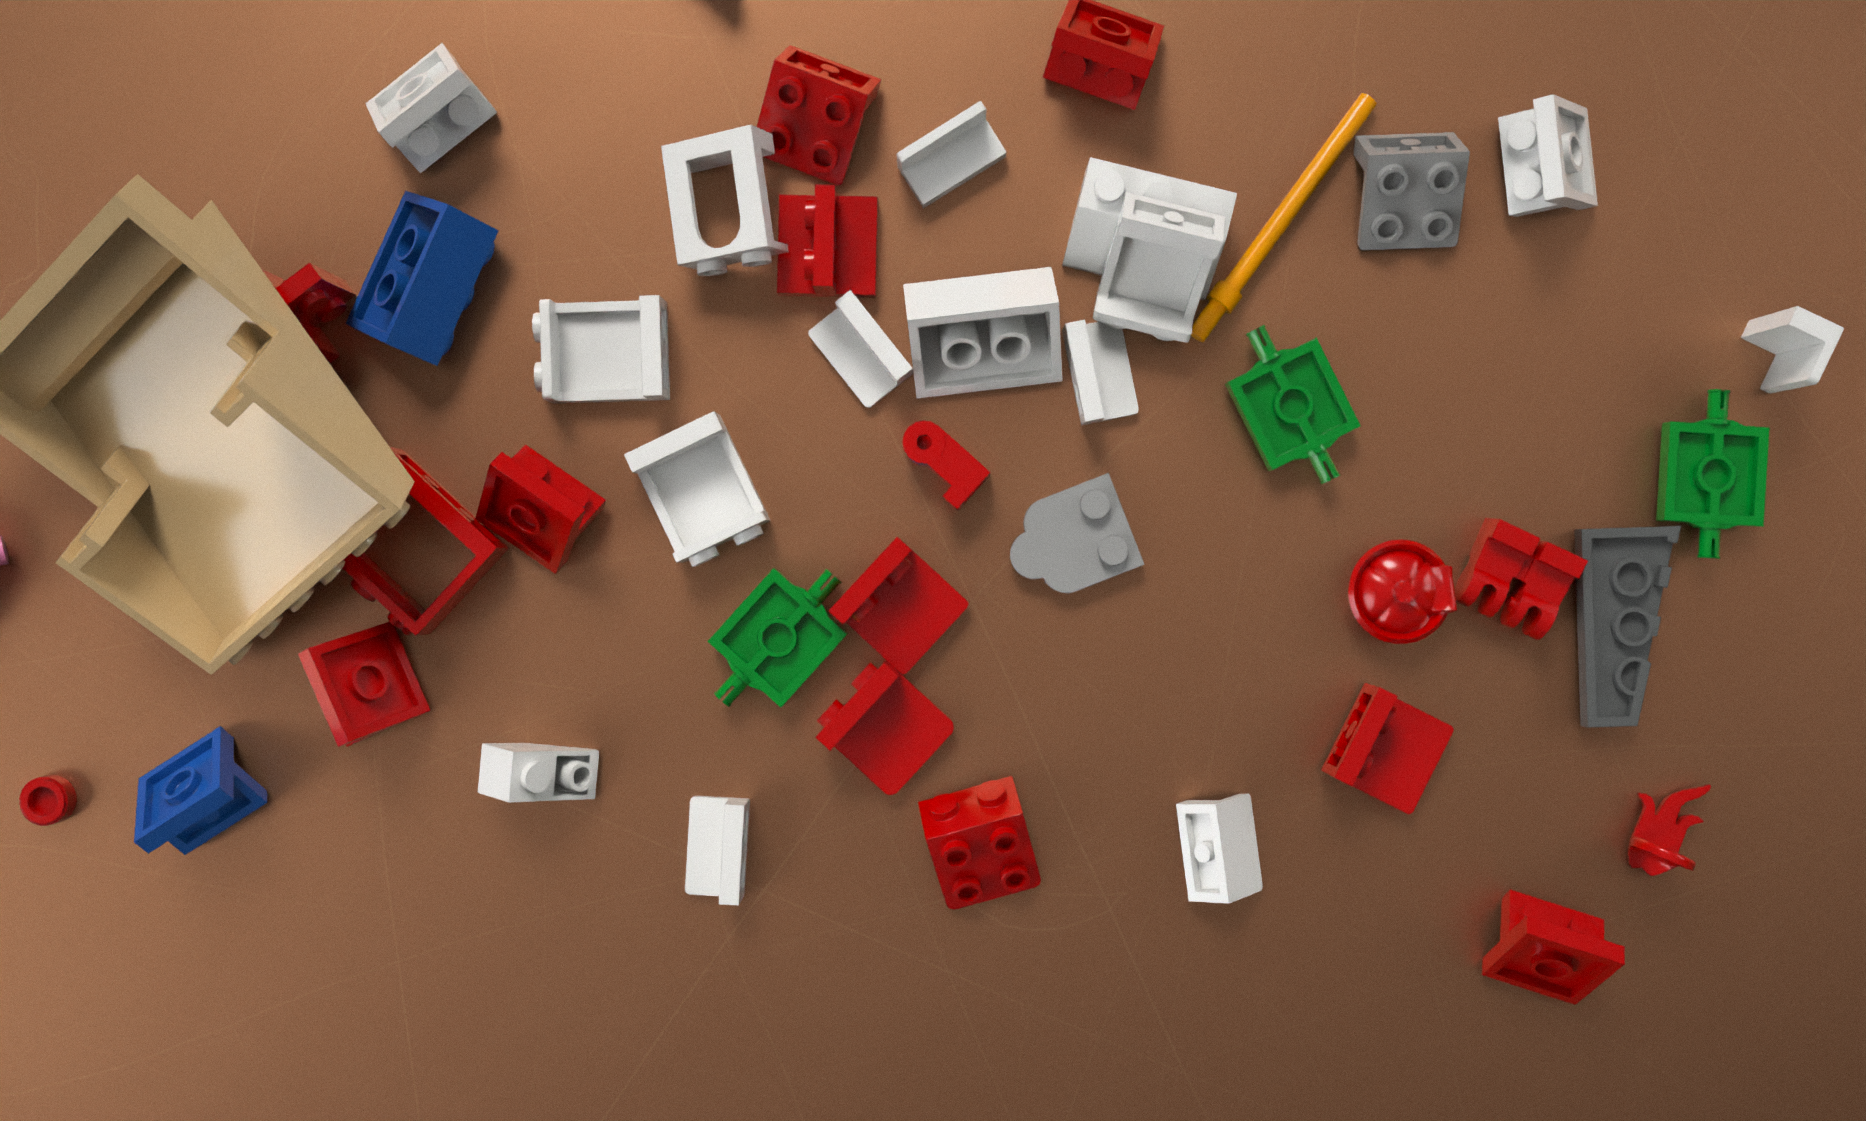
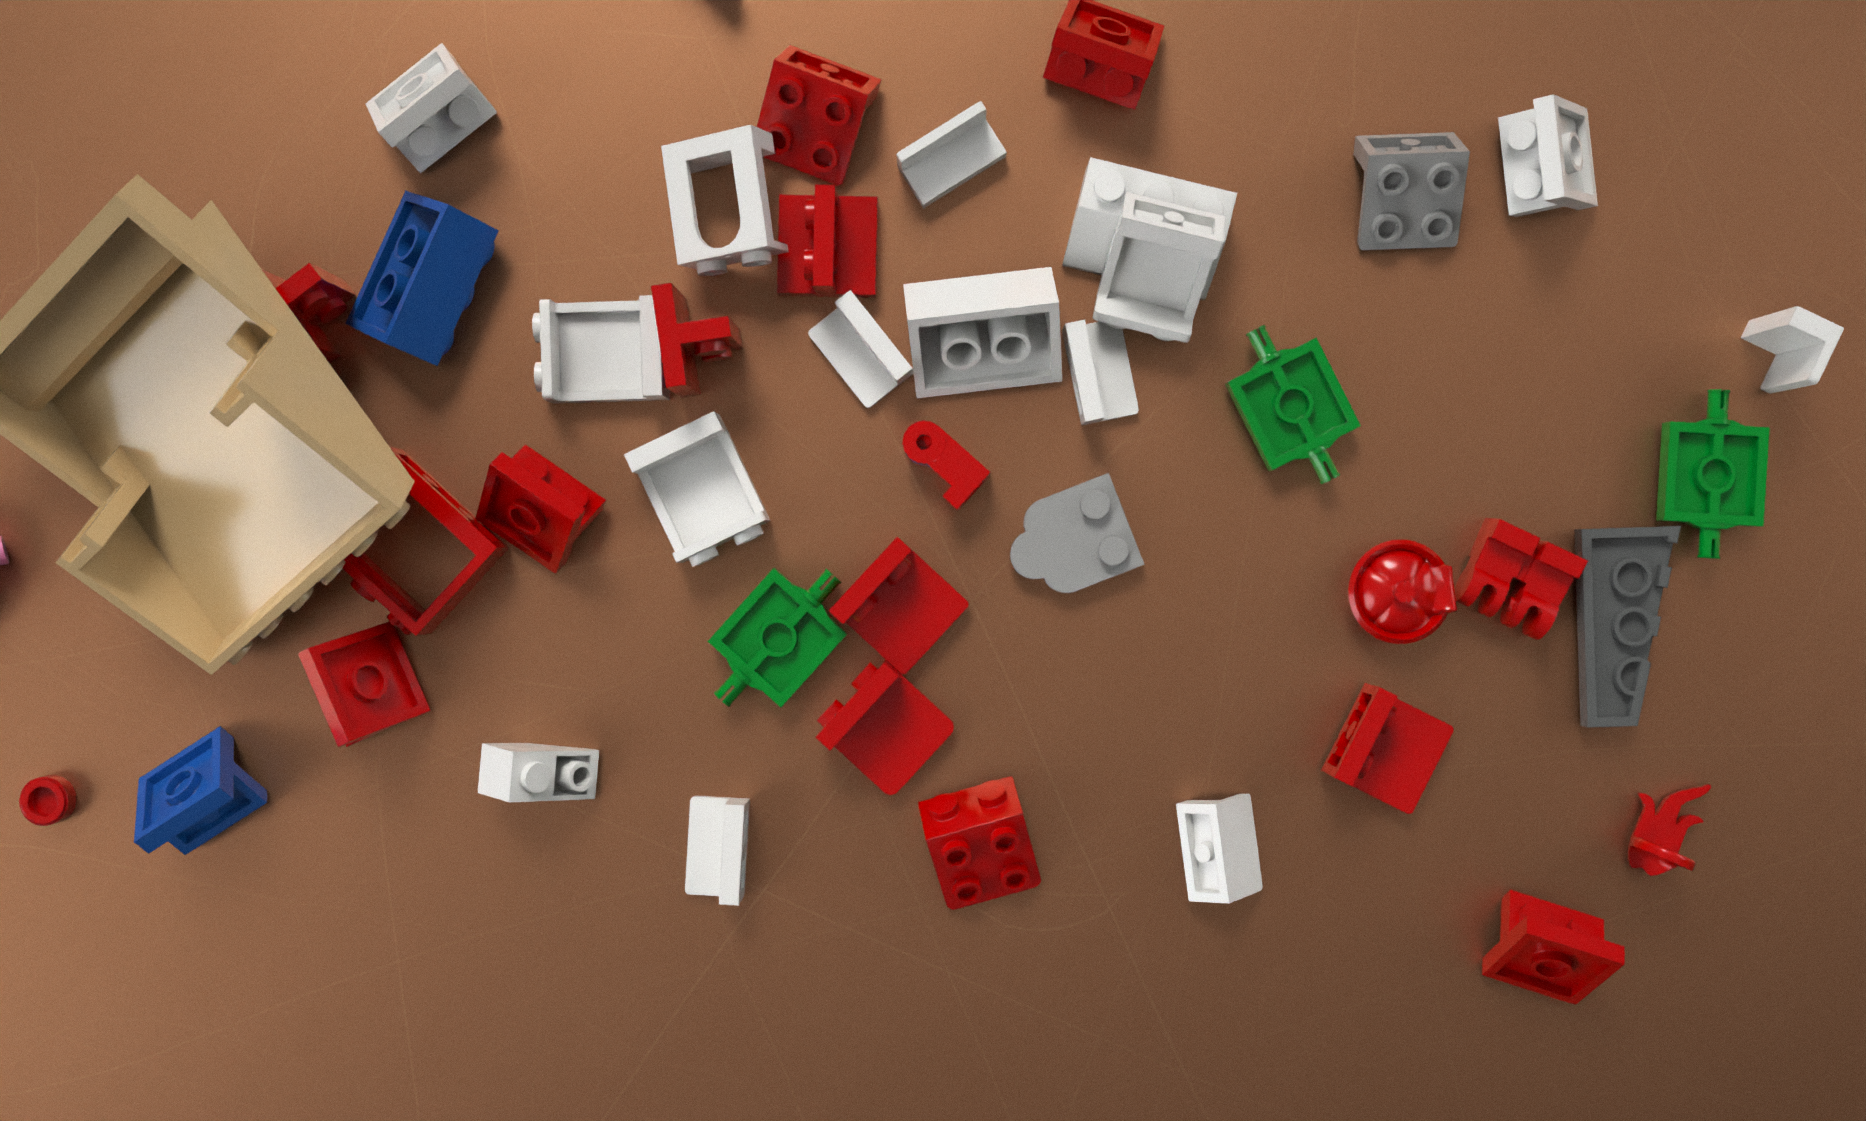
light orange bar [1191,93,1377,342] -> none
none -> red bracket [651,283,743,398]

